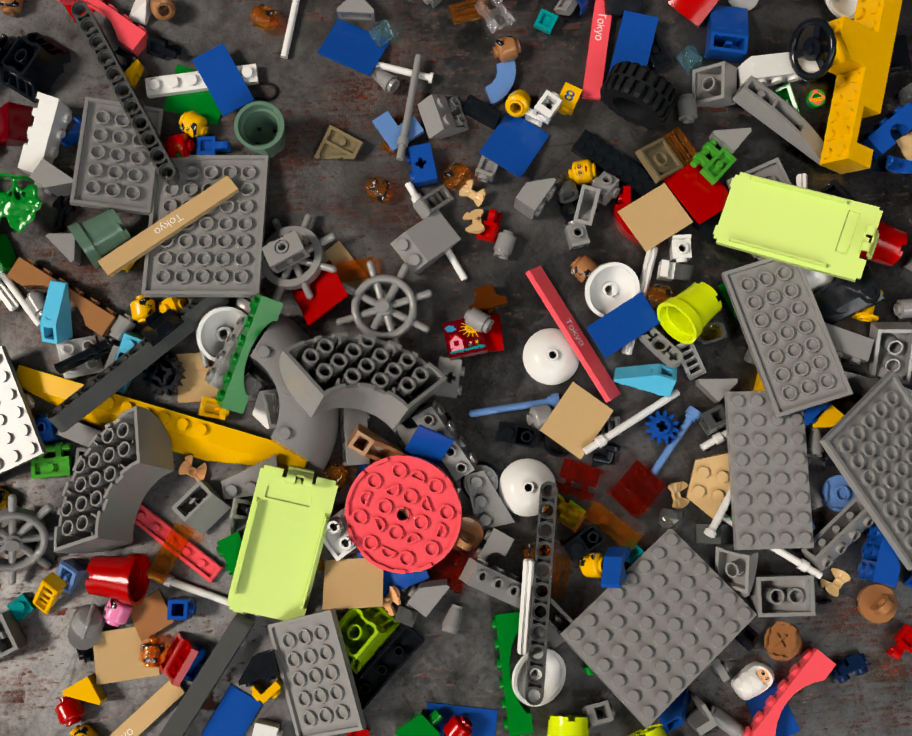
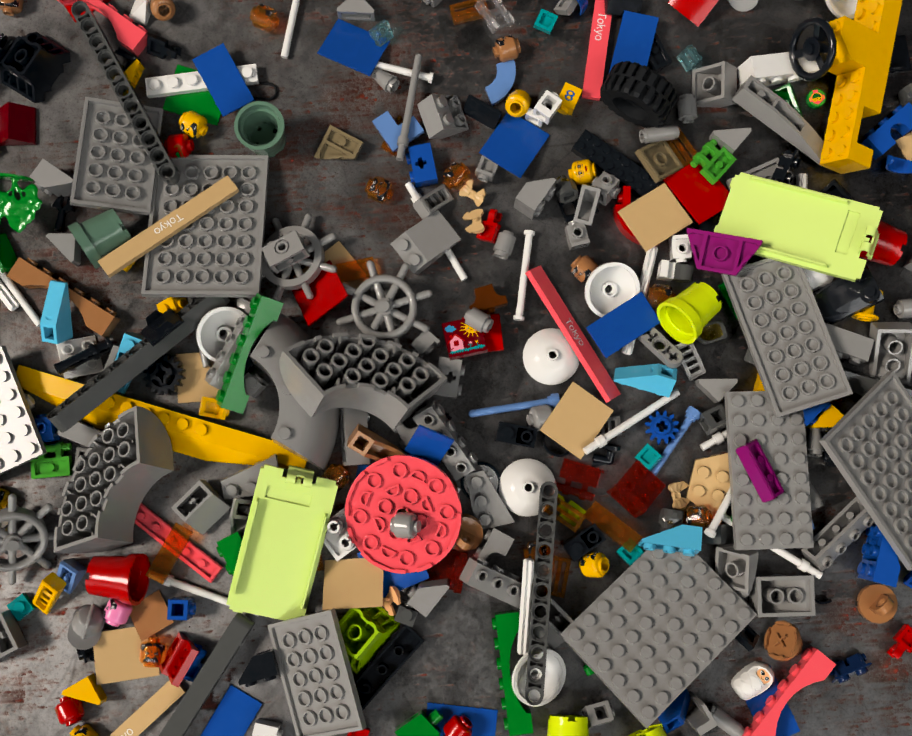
white wedge [18,92,73,175] -> none
light grey brick [25,290,46,320] -> none
blue helmet [60,114,82,147] -> none
light grey brick [109,313,136,342] -> none
yellow head [130,295,157,324] -> none
light nougat piece [178,455,207,482] -> none
blue plate [196,136,231,155] -> none
yellow bracket [250,678,283,704] -> none
white slope [252,389,279,429] -> none
light grey cone [442,604,463,635] -> none
blue slope [601,547,630,588] -> none
light grey bracket [703,657,730,682] -> none
blue slope [704,5,749,63] -> none
tan piece [820,568,851,597] -> none
medium blue tile [821,474,856,513] -> none
none -> light grey head [390,512,421,539]
none -> light grey brick [410,331,440,358]
none -> white bar [513,230,535,321]
none -> teal plate [635,443,663,471]
none -> medium azure slope [638,524,703,556]
none -> light grey piece [639,124,679,144]
none -> clear orange head [683,505,713,531]
none -> magenta wing [687,228,763,276]
none -> magenta slope [736,439,784,502]
none -> black hinge [771,149,801,184]

